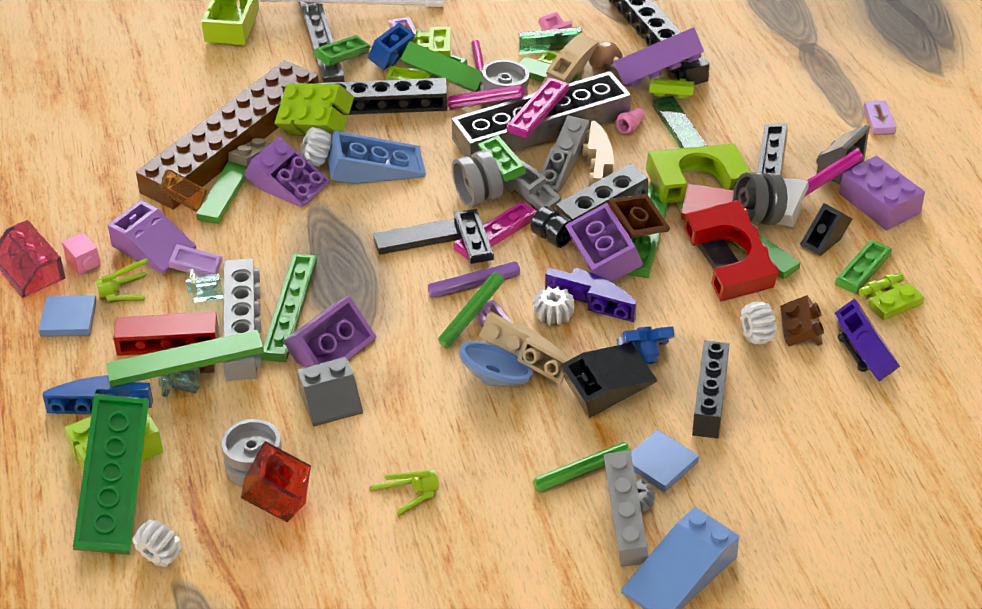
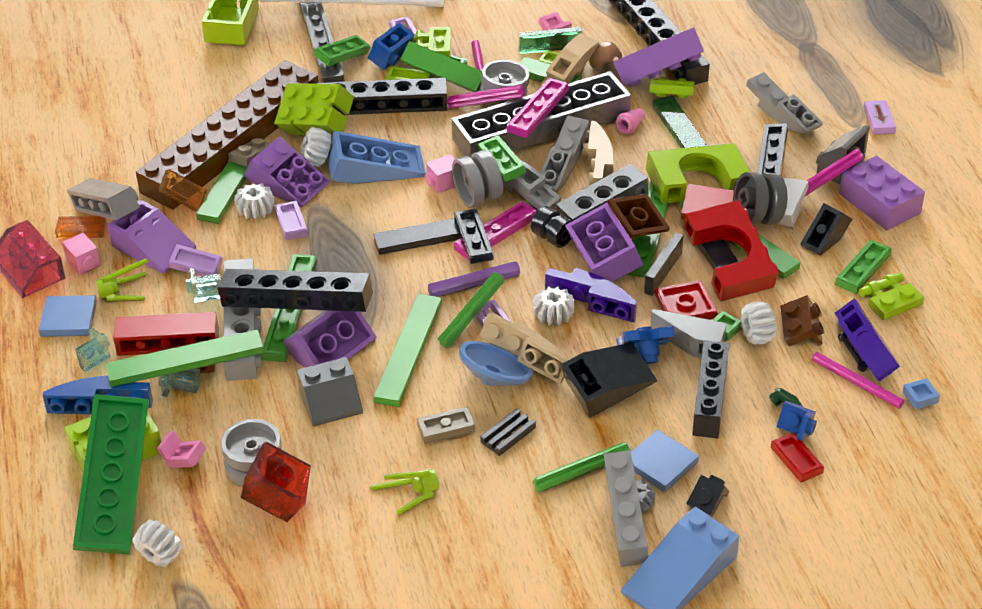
none -> clear orange tile [55,216,106,238]
none -> light grey brick [67,178,140,220]
none -> clear light blue bracket [75,328,110,372]
none -> bright pink bracket [157,431,206,468]
none -> black brick [217,269,373,312]
none -> white gear [234,182,275,220]
none -> lavender tile [274,201,308,240]
none -> tile [374,294,442,407]
none -> dark tan plate [417,407,475,444]
none -> bright pink brick [425,154,455,193]
none -> tile [480,409,536,456]
none -> tile [644,233,684,296]
none -> slope [650,309,726,358]
none -> tile [655,280,718,320]
none -> black bracket [686,475,729,518]
none -> bright green tile [712,311,742,341]
none -> light grey slope [746,72,823,134]
none -> dark green arm [769,388,803,407]
none -> red tile [771,432,824,482]
none -> blue bracket [776,401,817,440]
none -> dark pink bar [812,352,904,409]
none -> medium blue plate [903,378,940,409]

